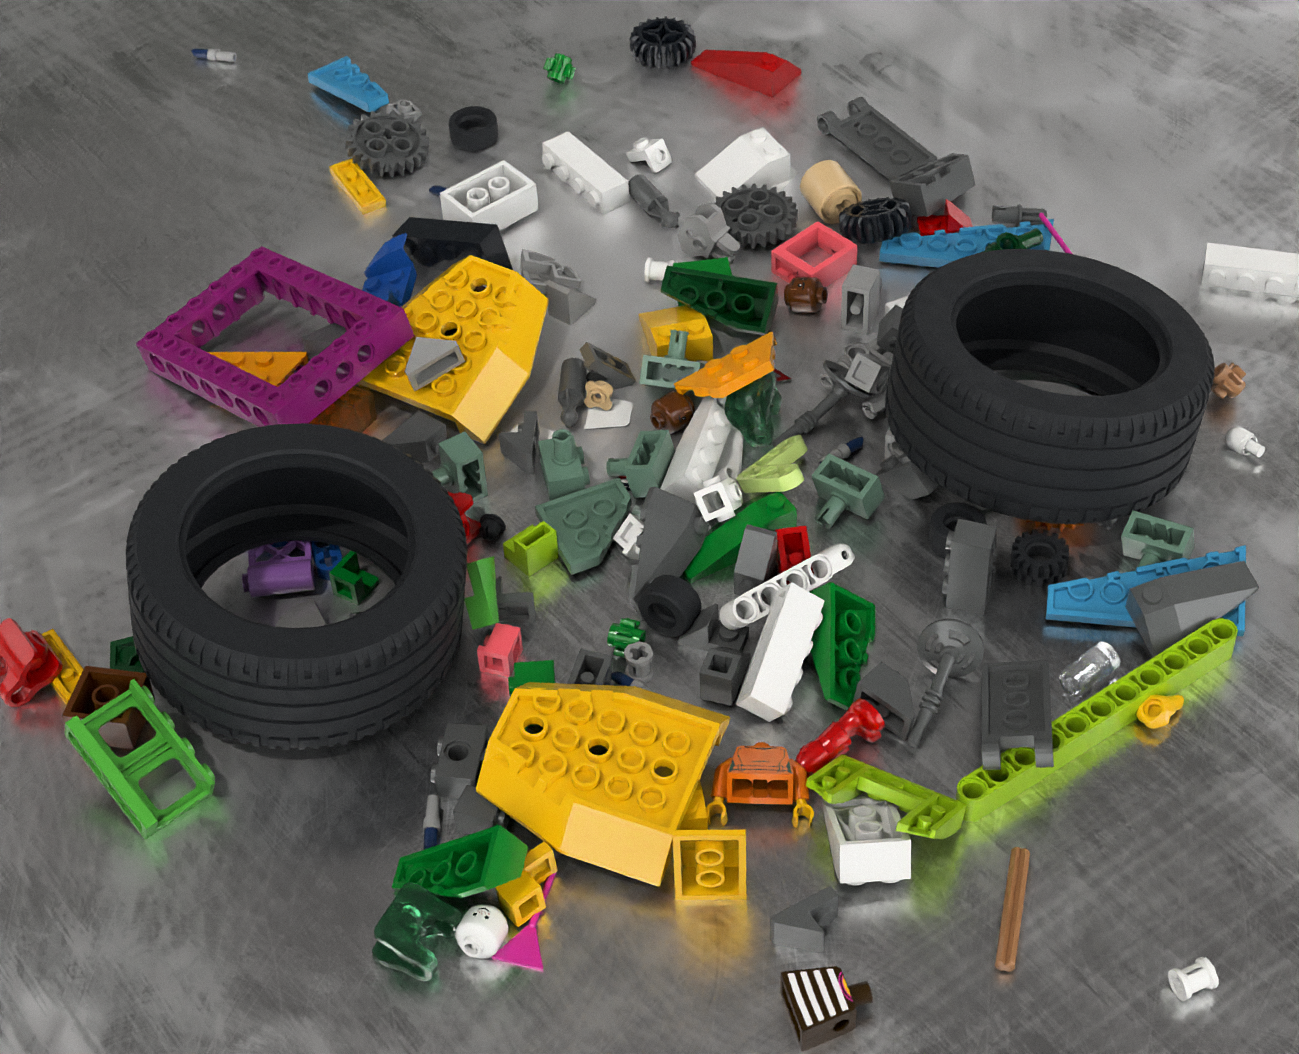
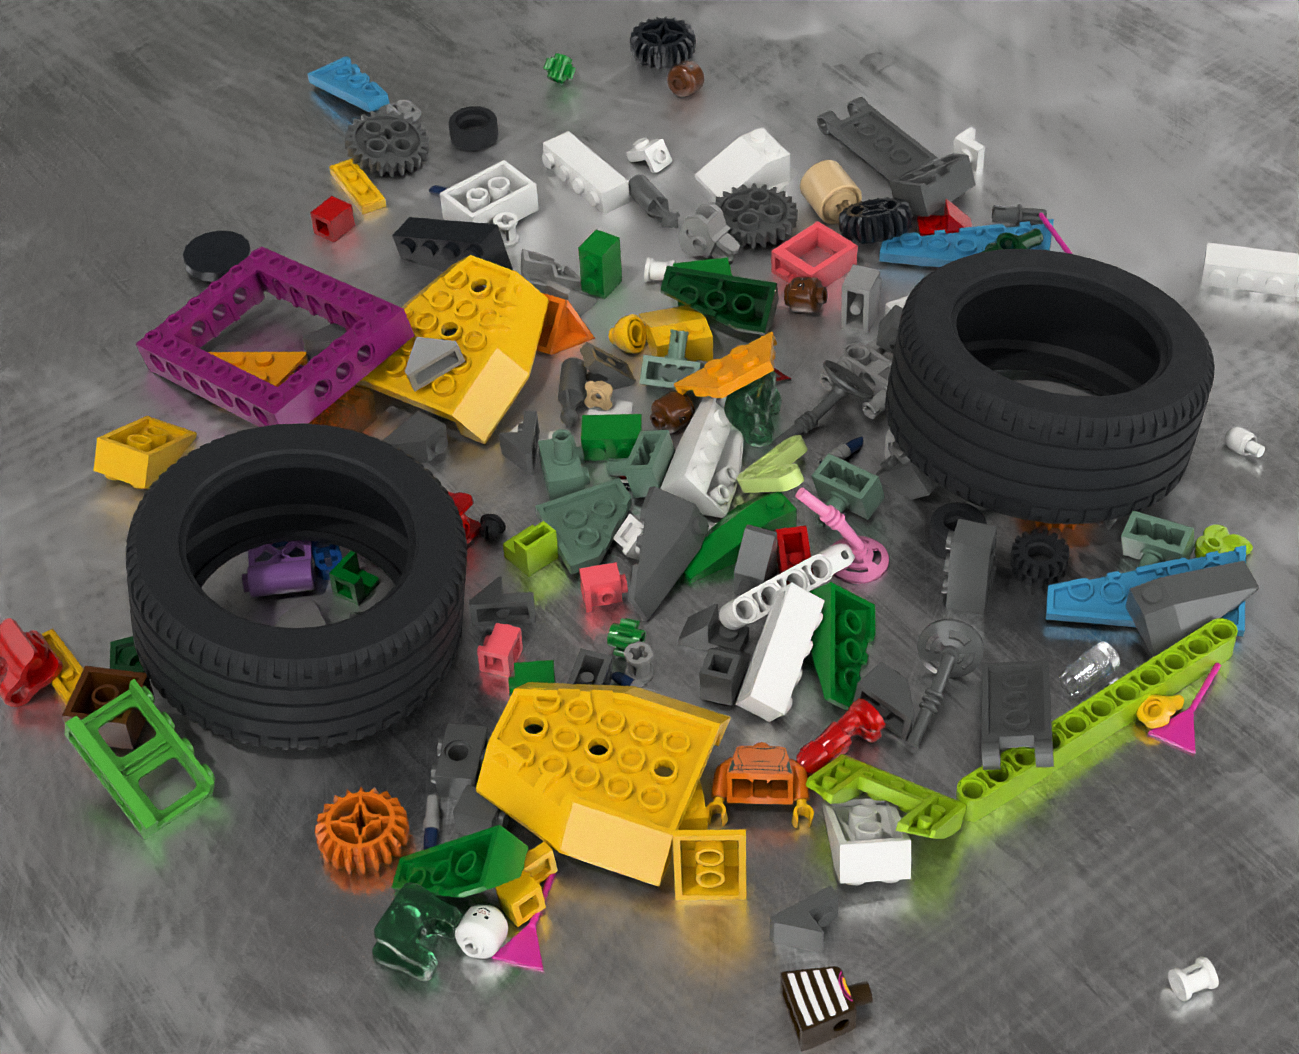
light grey piece [191,49,237,62] -> none
blue piece [362,233,417,307] -> none
sand green brick [432,431,488,502] -> none
bright green slope [464,556,499,630] -> none
black tyre [638,574,702,637] -> none
red wedge [691,50,801,98] -> none
white brick [693,475,742,523] -> none
light grey brick [844,353,891,394] -> none
medium nougat axle [995,847,1030,972] -> none
medium nougat gear [1211,362,1246,399] -> none
none -> yellow slope [93,416,197,489]
none -> black wheel [183,230,251,282]
none -> red brick [310,196,355,243]
none -> orange gear [315,787,410,875]
none -> white bush [493,212,519,249]
none -> orange slope [537,292,595,355]
none -> green brick [578,229,622,300]
none -> coral brick [579,562,628,613]
none -> green brick [581,414,642,461]
none -> yellow brick [609,314,646,354]
none -> reddish brown head [667,61,704,97]
none -> bright pink dish [795,487,889,584]
none -> white bracket [953,127,985,172]
none -> dark pink piece [1148,663,1221,754]
none -> lime plate [1194,524,1253,558]

